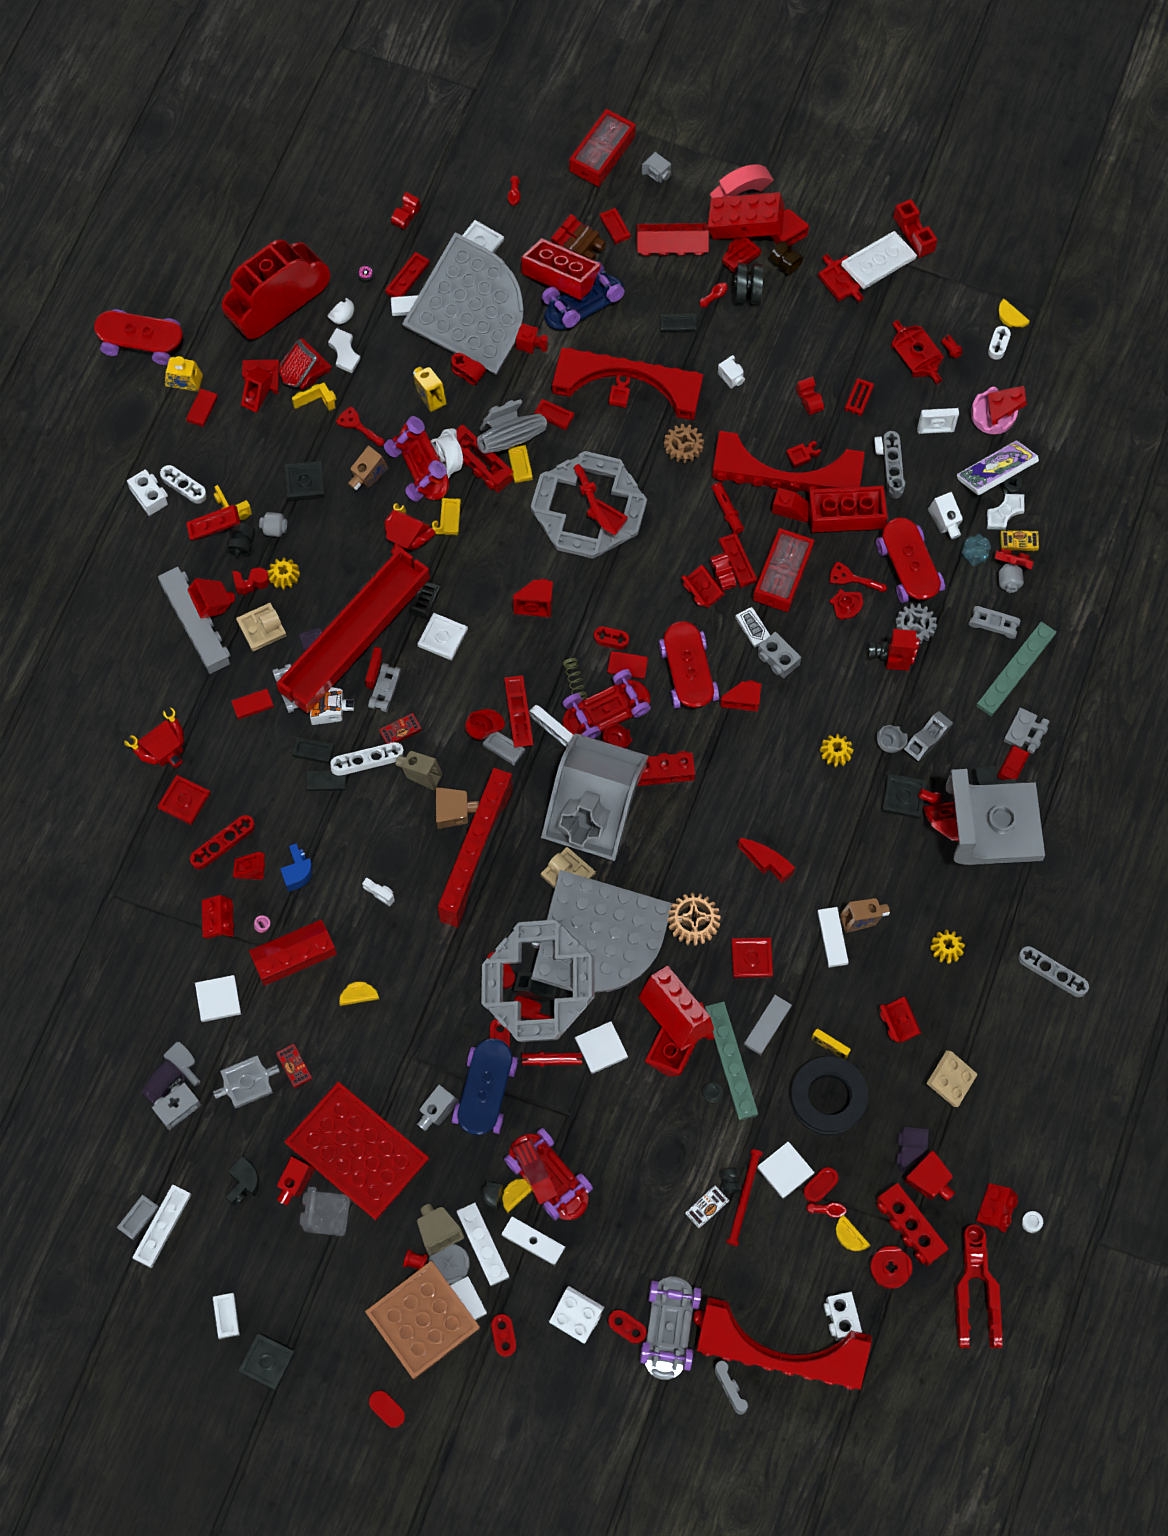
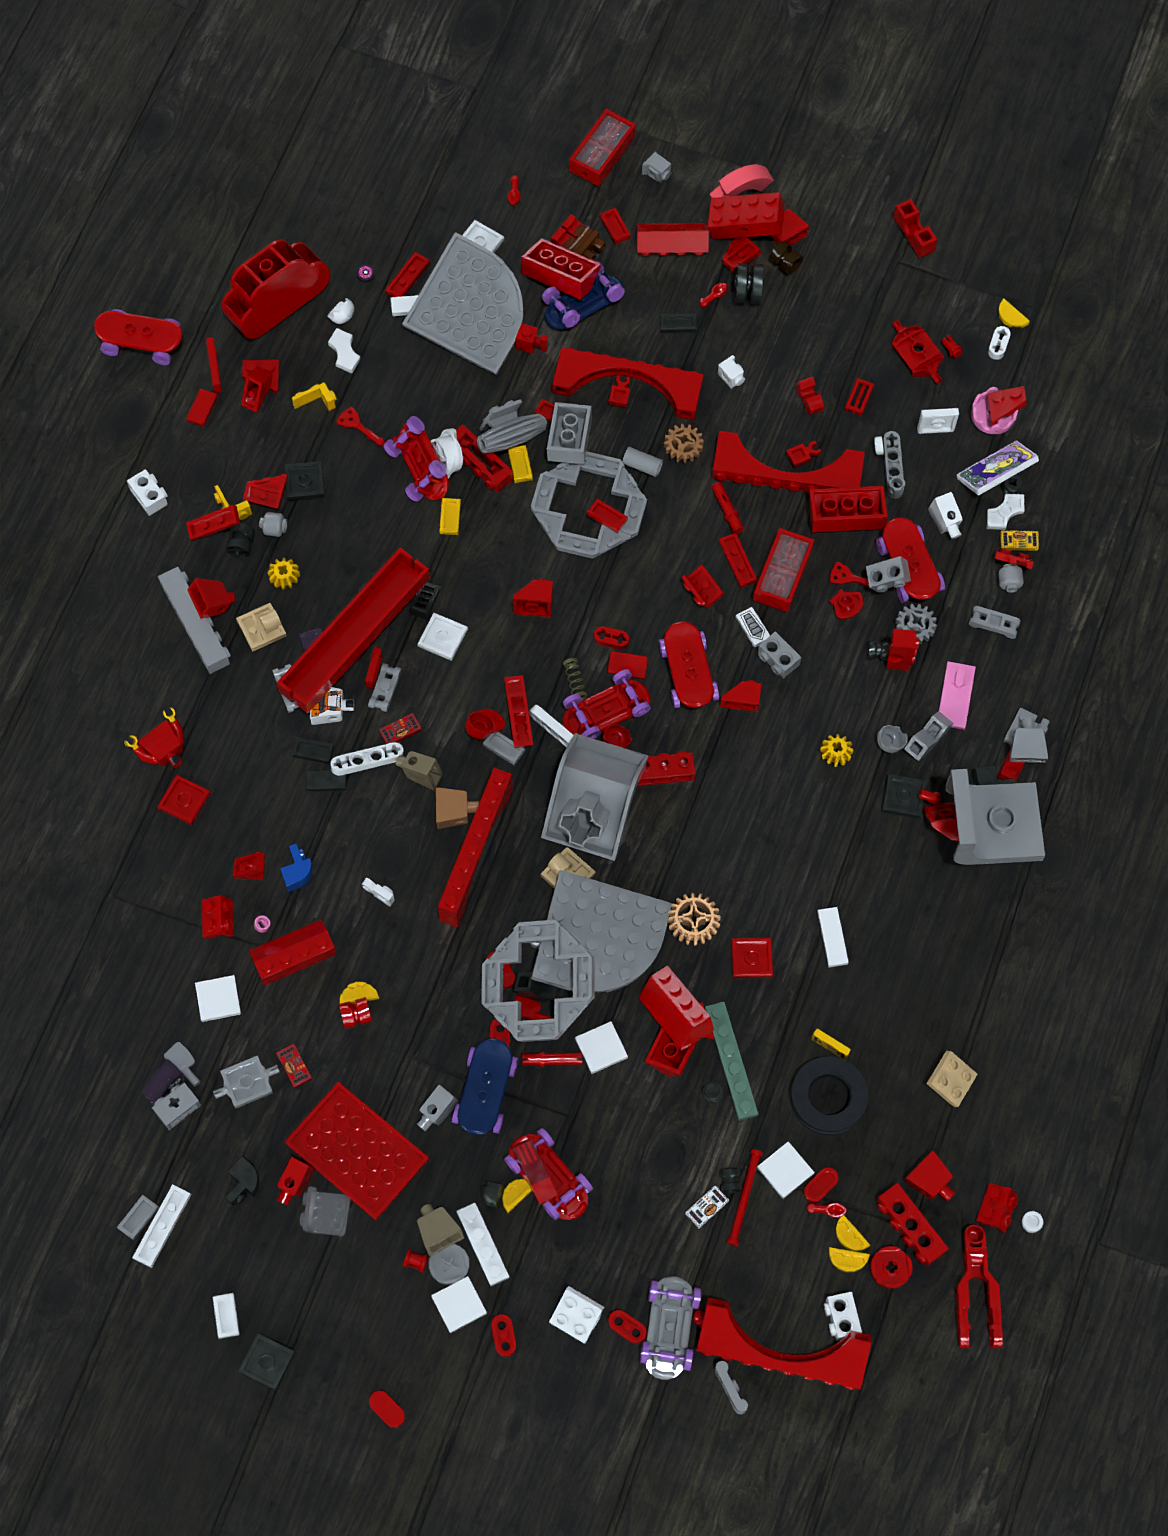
white beam [160,465,207,504] -> none
yellow torso [165,356,203,392] -> none
red beam [190,815,255,870] -> none
red tile [231,689,274,720] -> none
red leg [232,568,270,596] -> none
red piece [279,338,332,390] -> none
medium nougat torso [348,446,388,491] -> none
nougat plate [365,1260,481,1379] -> none
red torso [385,503,444,554] -> none
red leg [391,192,421,230] -> none
yellow torso [413,367,447,412] -> none
red piece [451,353,486,385] -> none
white tile [502,1217,565,1266] -> none
red sword [573,464,617,535] -> none
red leg [709,553,736,591] -> none
red slope [738,838,795,883] -> none
light grey tile [744,995,792,1055] -> none
red slope [772,488,810,523] -> none
red plate [818,254,864,302] -> none
medium nougat torso [840,898,890,933] -> none
white tile [841,231,917,289] -> none
red bracket [880,997,922,1043] -> none
clear purple slope [896,1127,929,1171] -> none
yellow gear [931,930,965,964] -> none
clear light blue brick [962,533,991,566] -> none
sand green plate [976,622,1056,717] -> none
light grey beam [1018,946,1089,997] -> none
none -> red tile [206,337,222,394]
none -> red wing [243,474,288,510]
none -> red wheel [339,997,372,1029]
none -> light grey brick [547,402,592,464]
none -> light grey pin [622,447,663,477]
none -> yellow tile [829,1247,870,1272]
none -> light grey brick [866,556,911,593]
none -> bright pink piece [939,661,976,730]
none -> light grey torso [1009,718,1048,763]

